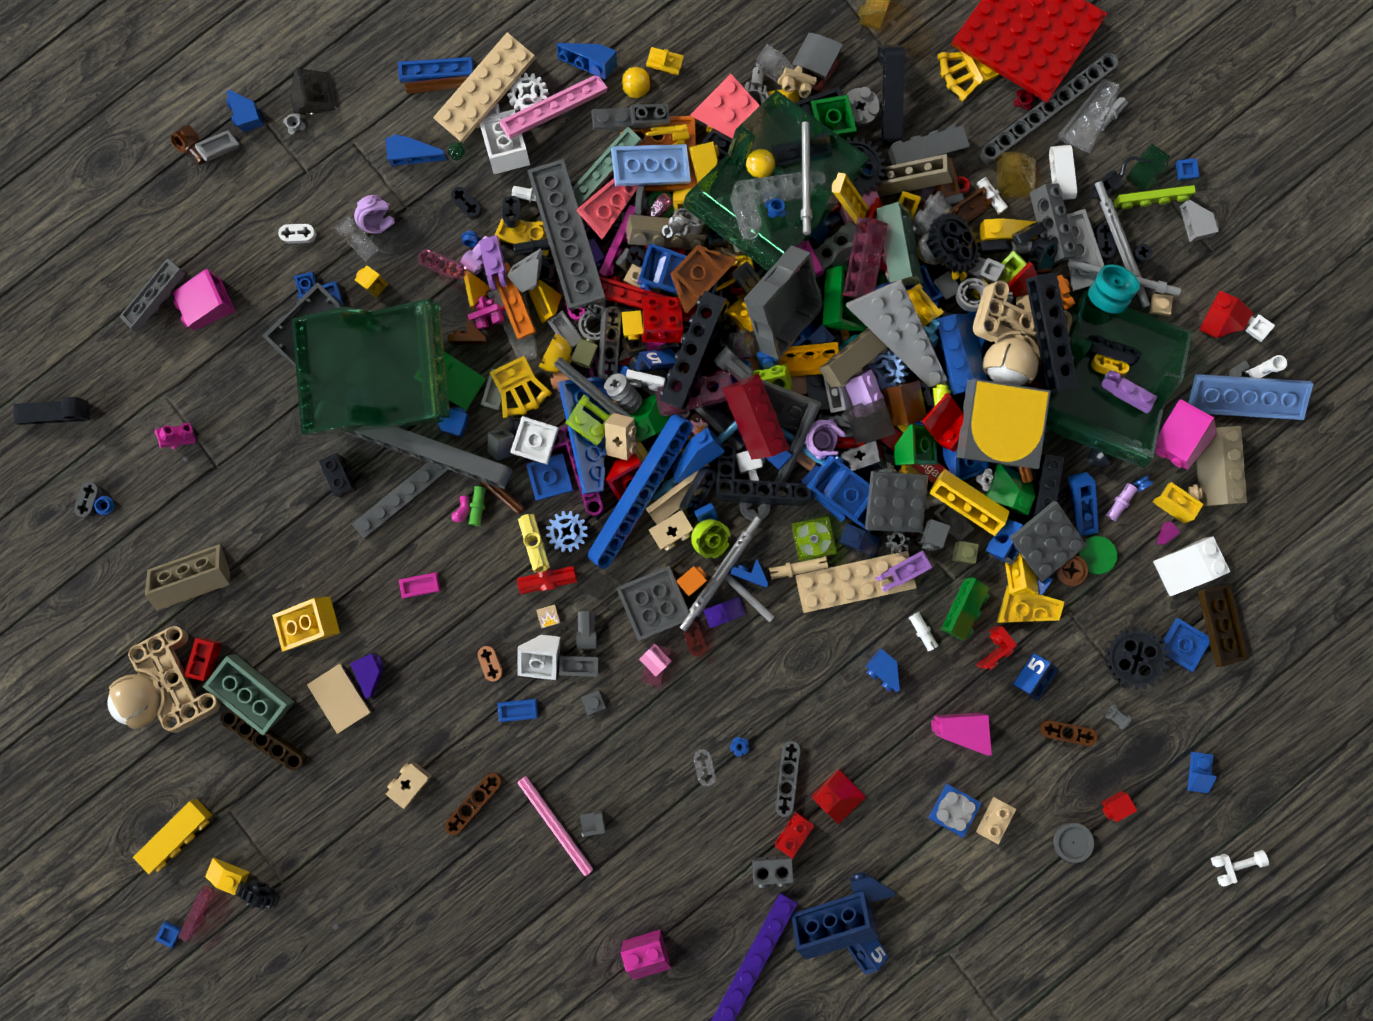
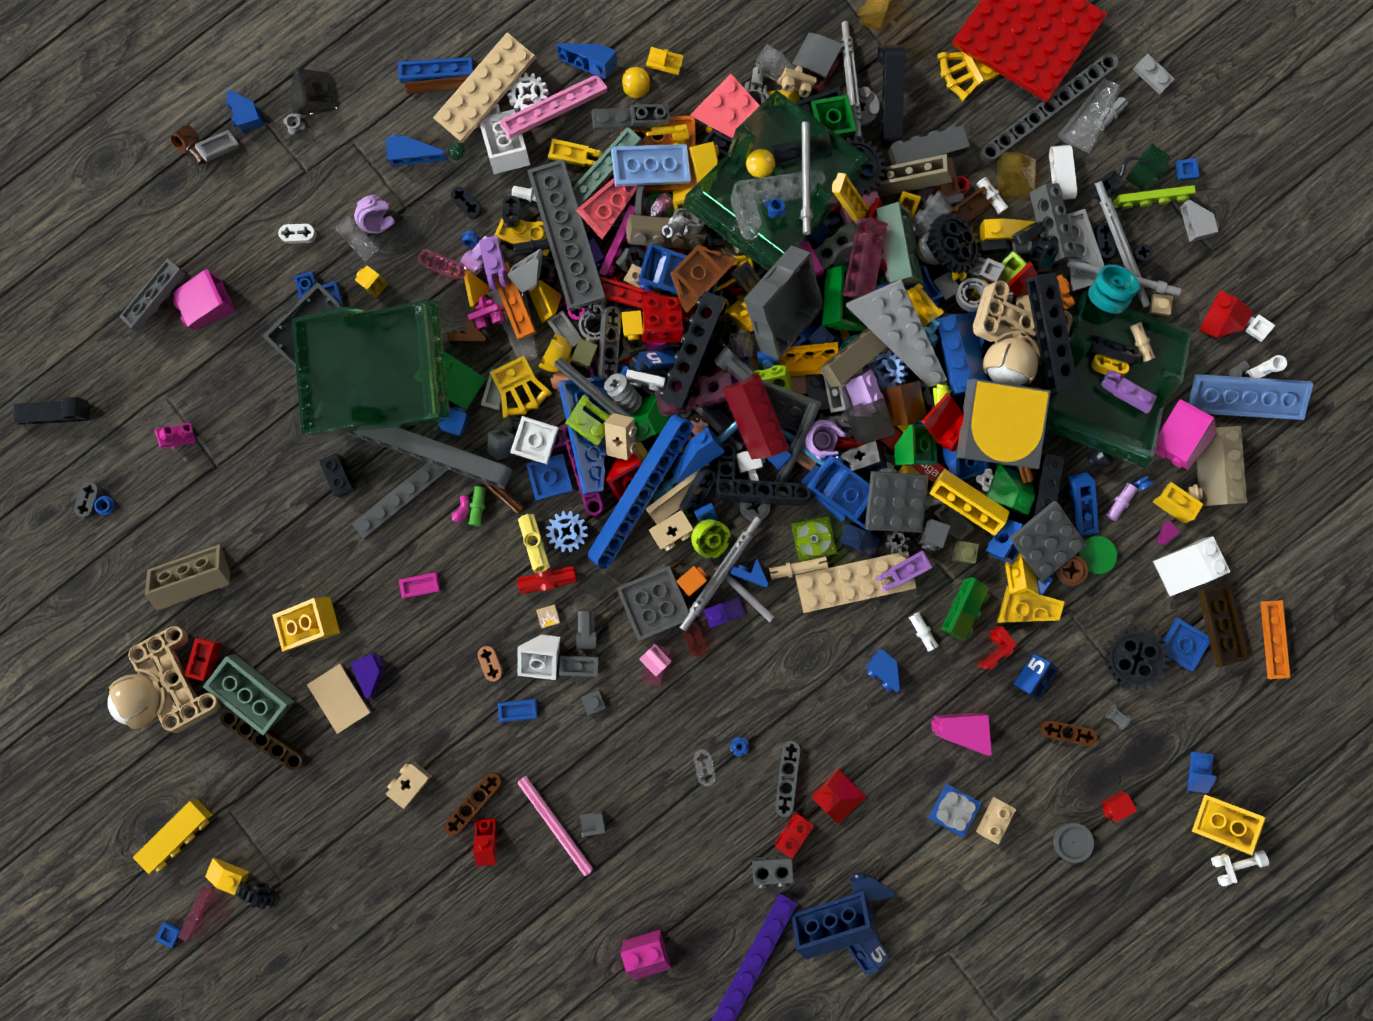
dark red plate [1013,89,1035,111] -> none
none -> red slope [473,819,497,866]
none -> yellow hinge [548,139,603,168]
none -> light grey axle [841,21,862,140]
none -> tan pin [1130,322,1156,362]
none -> light grey plate [1133,54,1175,95]
none -> yellow slope [1192,795,1266,856]
none -> orange plate [1260,600,1290,679]

